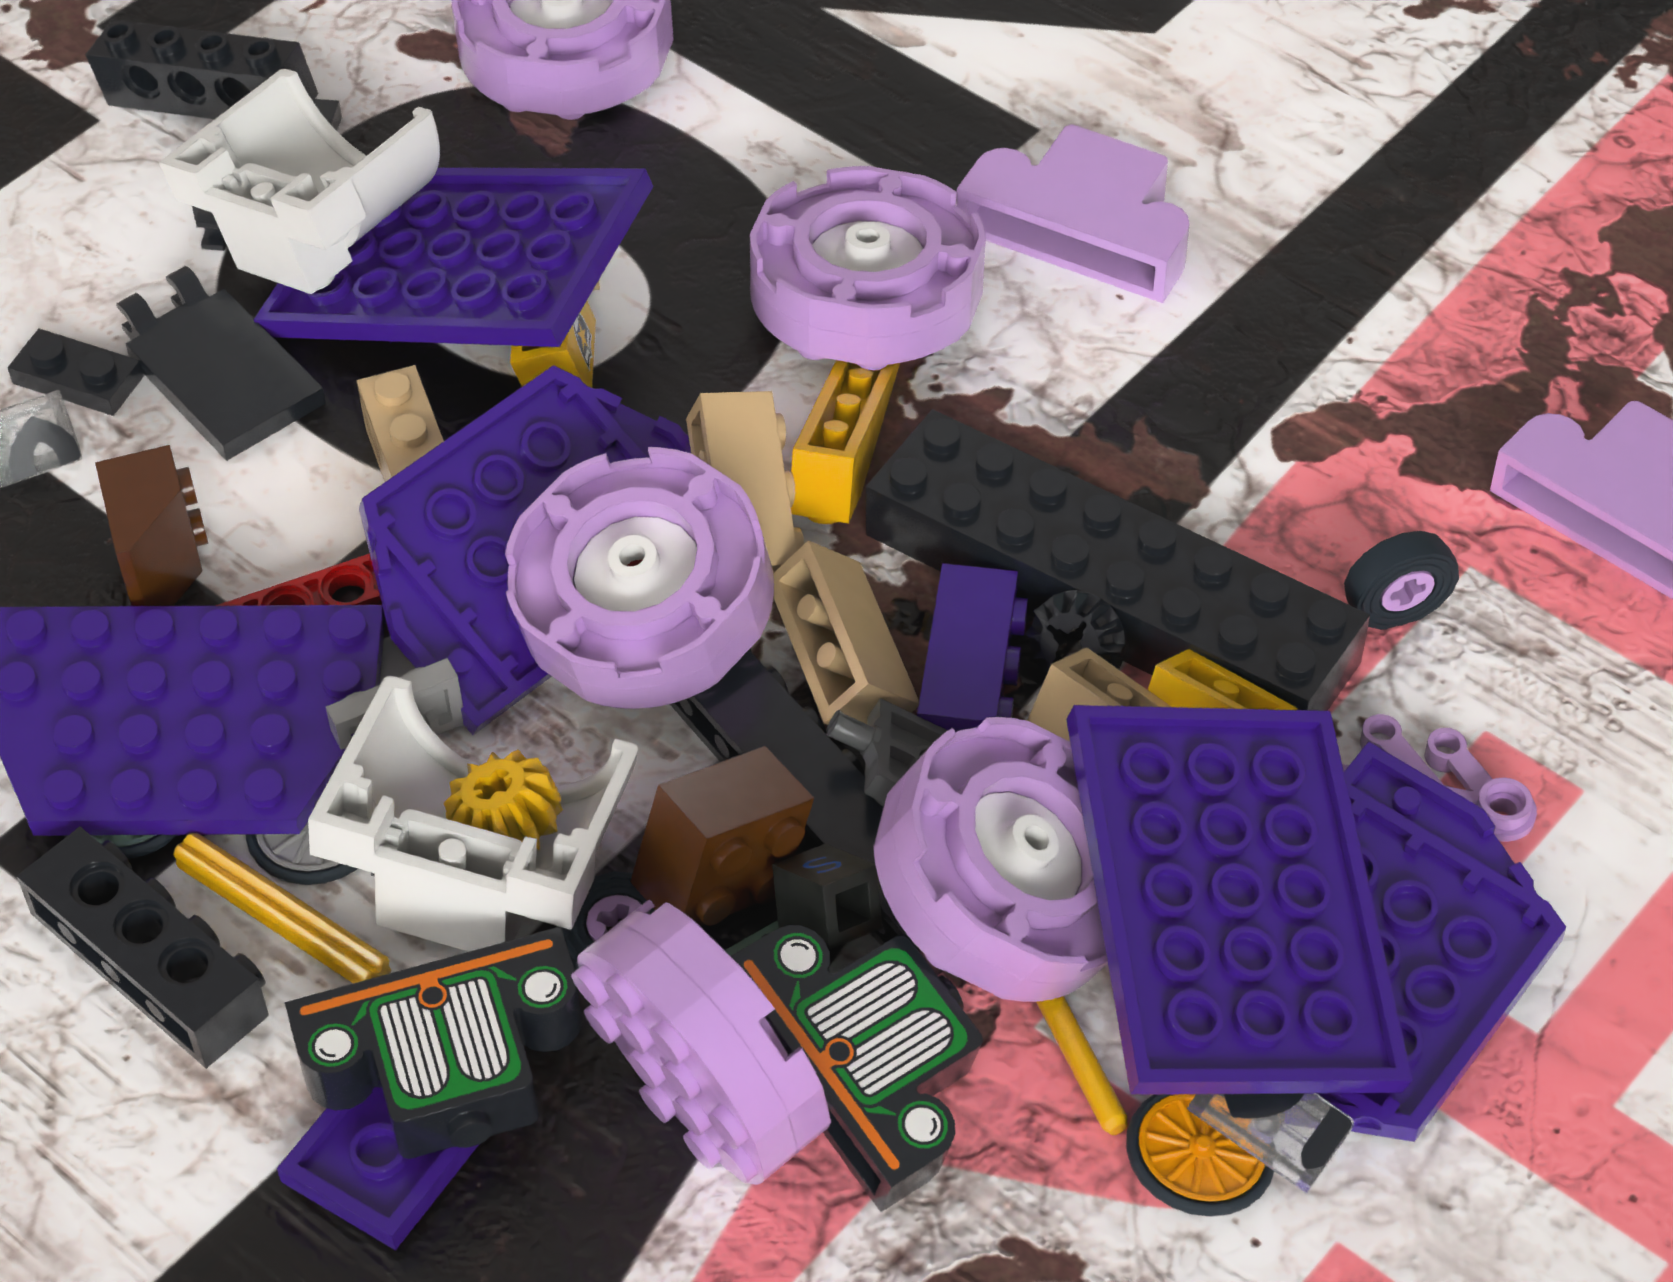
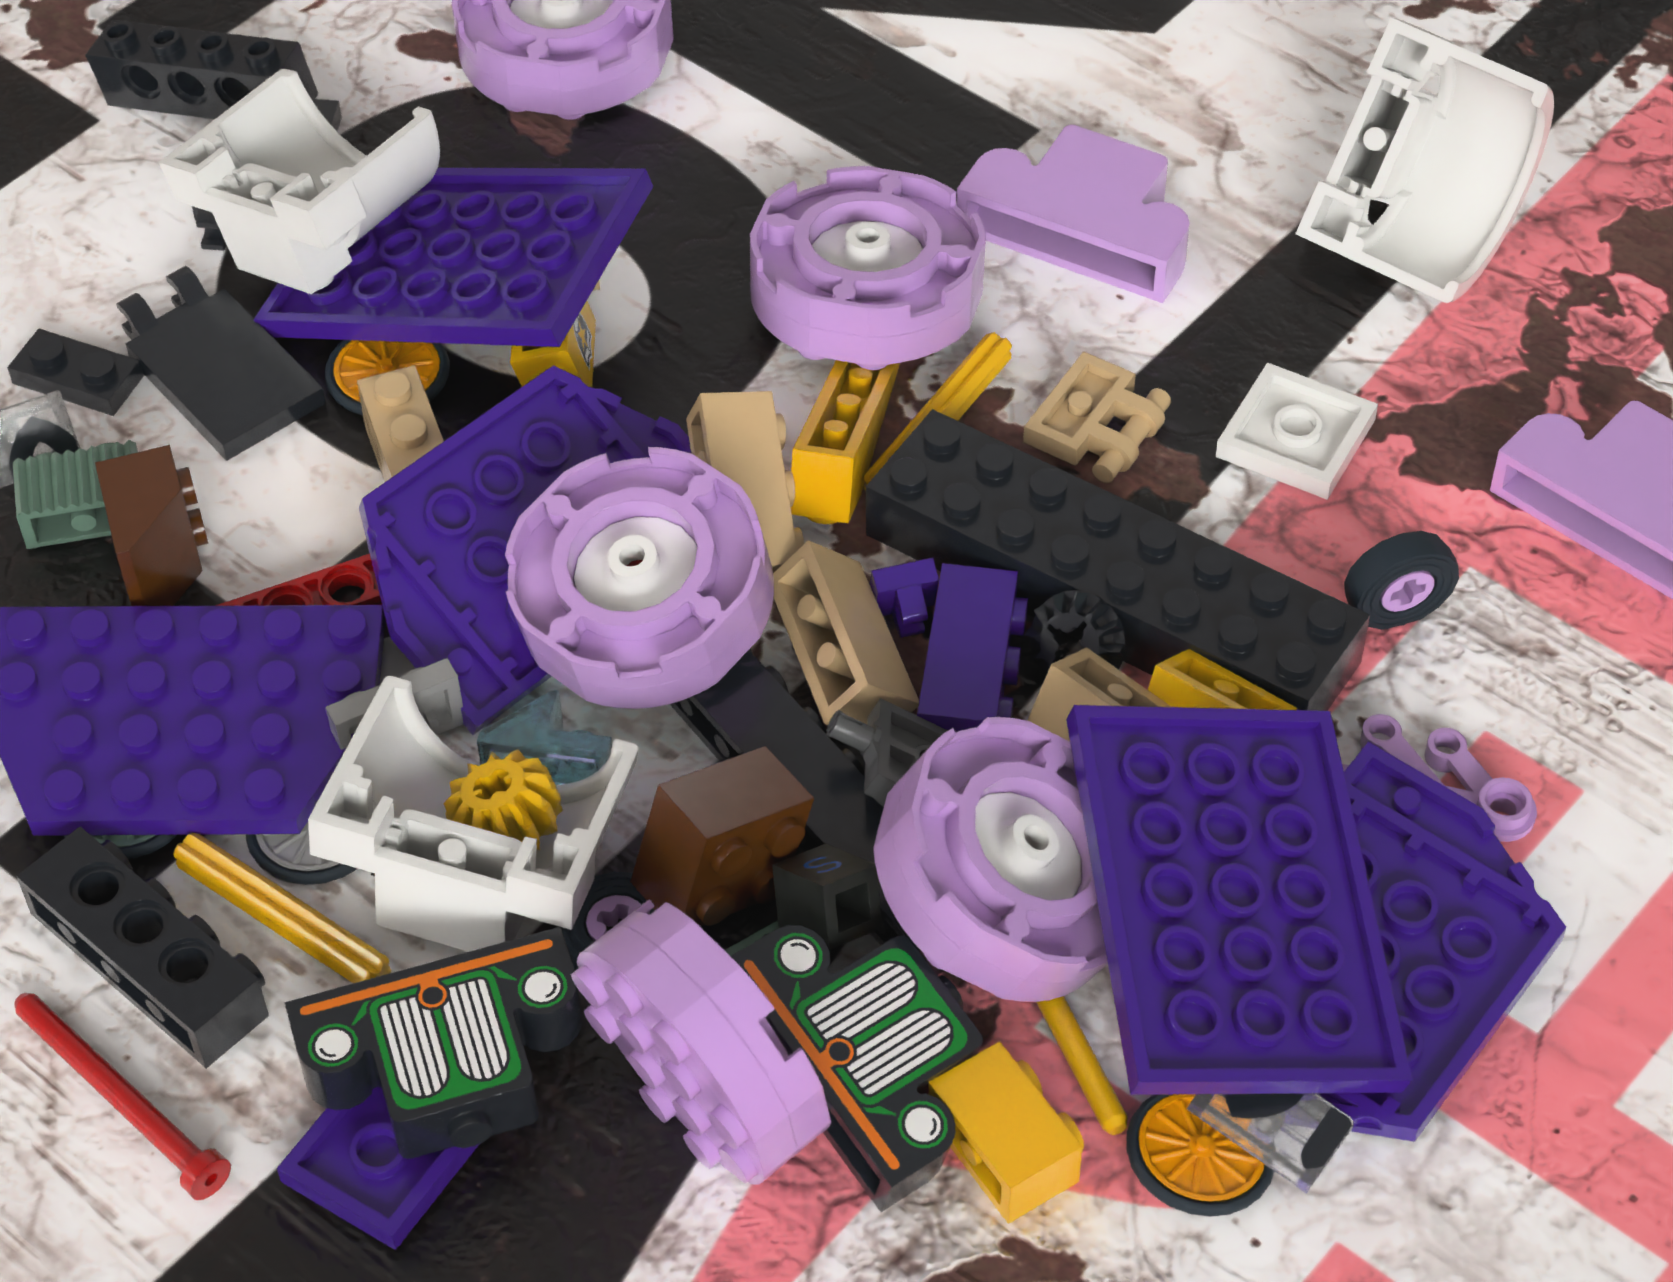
none -> sand green brick [13,440,138,549]
none -> red bar [14,993,231,1200]
none -> light orange wheel [325,340,450,416]
none -> clear light blue slope [477,690,612,785]
none -> yellow axle [864,332,1012,490]
none -> dark purple tile [869,558,939,638]
none -> yellow brick [928,1041,1084,1224]
none -> tan plate [1023,351,1171,483]
none -> white plate [1216,363,1378,500]
none -> white piece [1296,17,1554,303]

